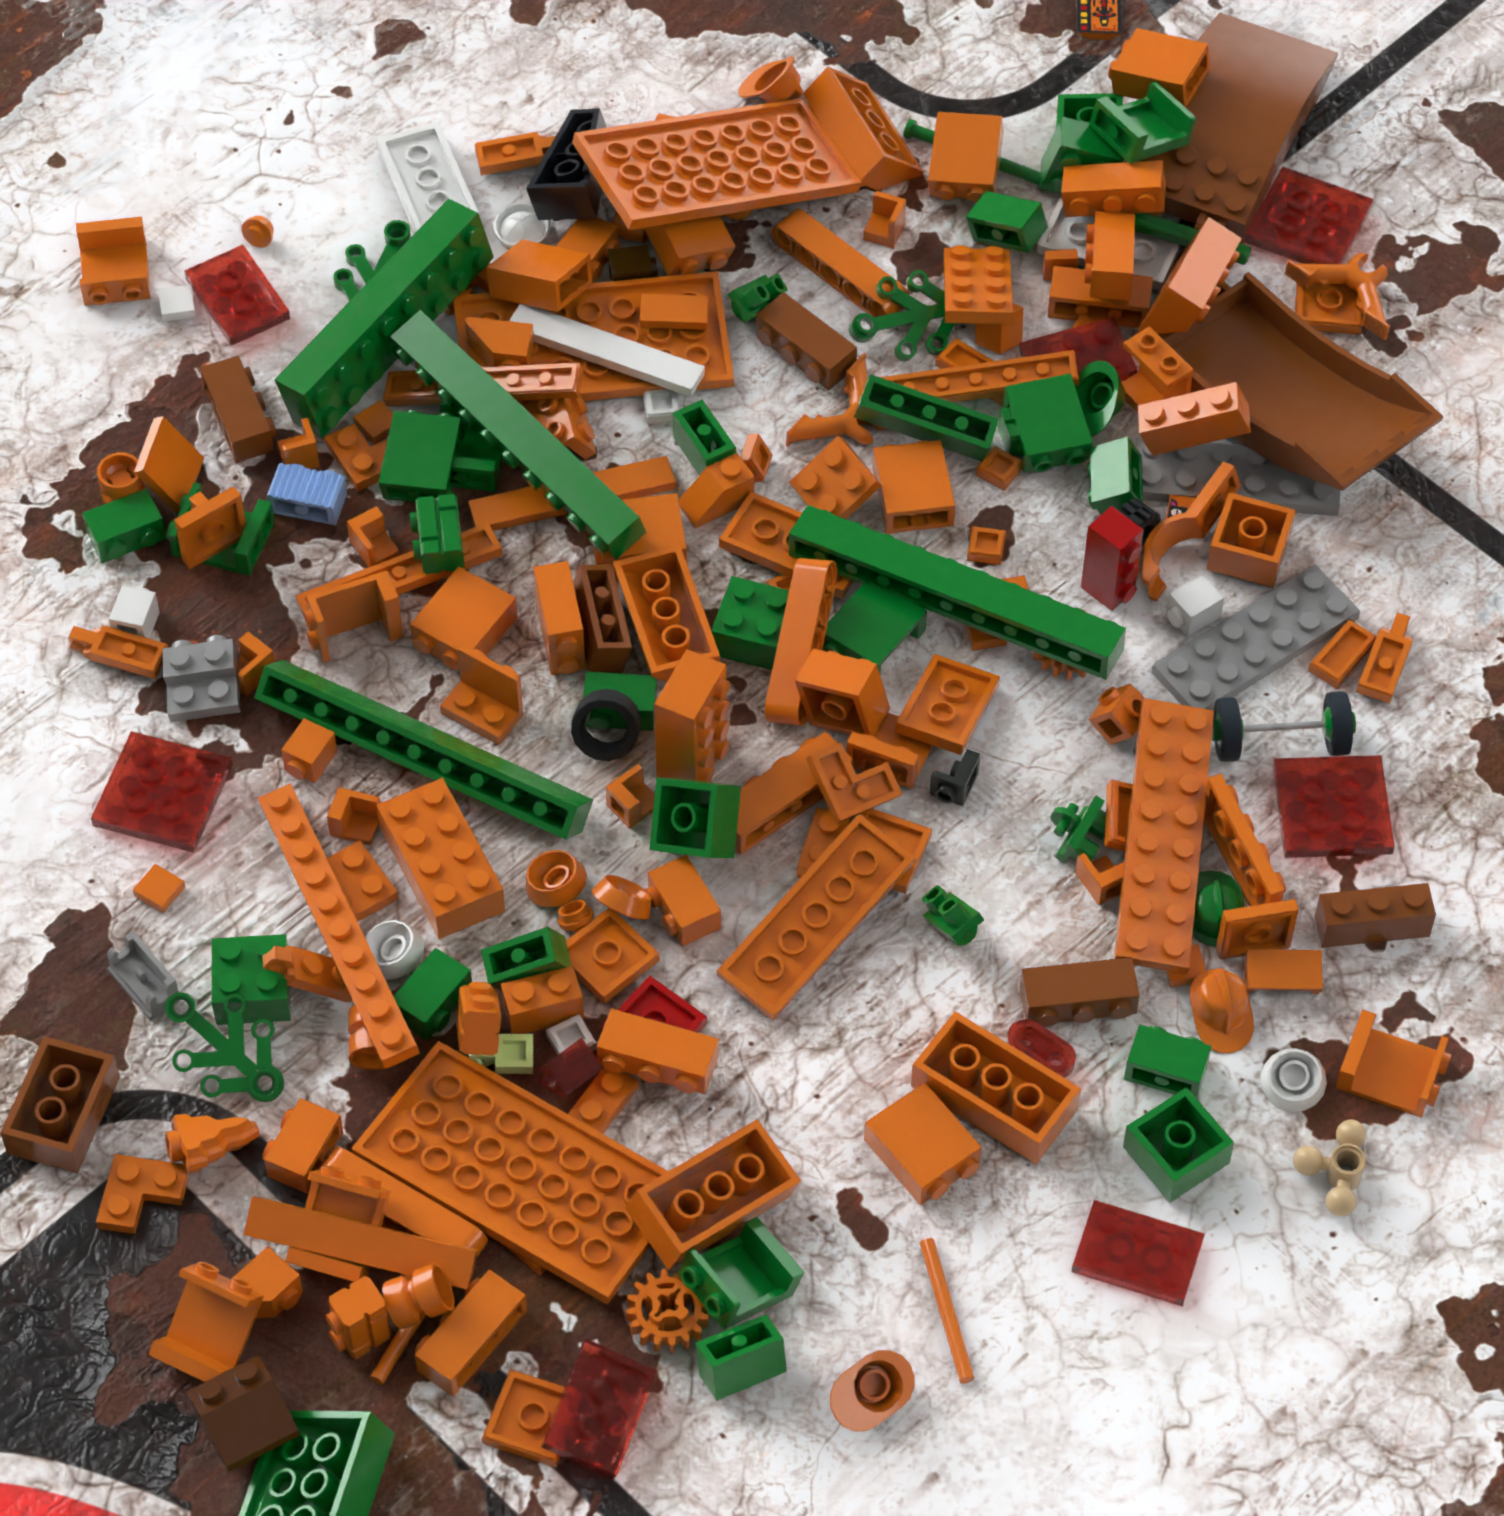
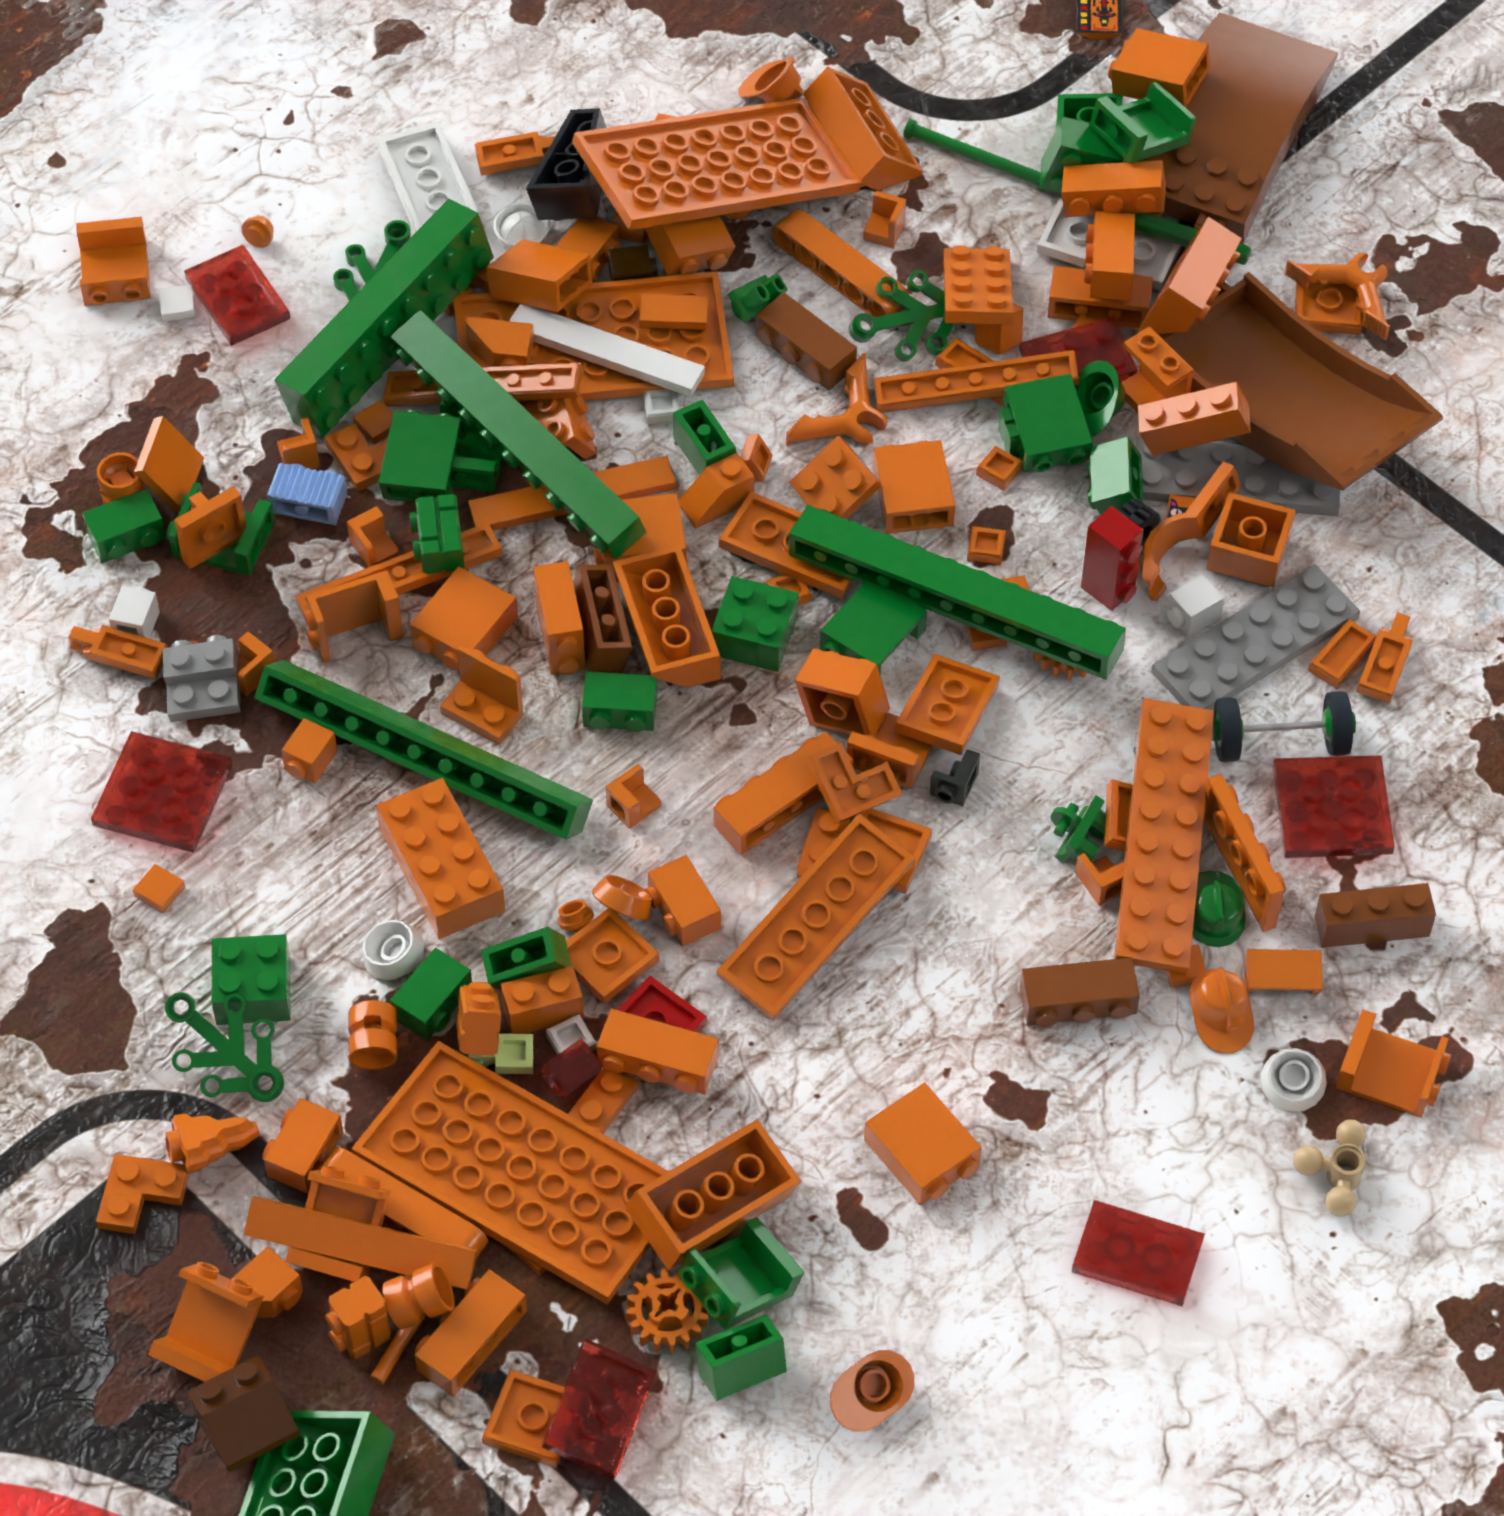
dark orange brick [0,1036,120,1174] -> none
light grey hinge [107,931,181,1021] -> none
dark orange brick [200,355,277,463] -> none
orange plate [258,783,420,1069] -> none
orange hinge [263,946,352,1002] -> none
orange panel [327,787,381,845] -> none
orange plate [327,840,398,922] -> none
orange hat [525,850,587,907] -> none
black tyre [571,689,641,761] -> none
green brick [649,777,741,858] -> none
orange brick [654,649,730,782] -> none
orange beam [765,558,837,726] -> none
green brick [854,374,999,461] -> none
orange brick [911,1011,1081,1165] -> none
orange bar [919,1238,975,1384] -> none
green hips [922,885,984,946] -> none
orange brick [928,112,1004,202] -> none
green brick [966,191,1048,253] -> none
clear red plate [1007,1019,1076,1078] -> none
orange tile [1042,249,1078,281] -> none
orange brick [1088,683,1144,745] -> none
green brick [1123,1087,1234,1203] -> none
green brick [1124,1024,1212,1099] -> none
orange tile [1216,899,1299,959] -> none
clear red plate [1244,166,1374,264] -> none

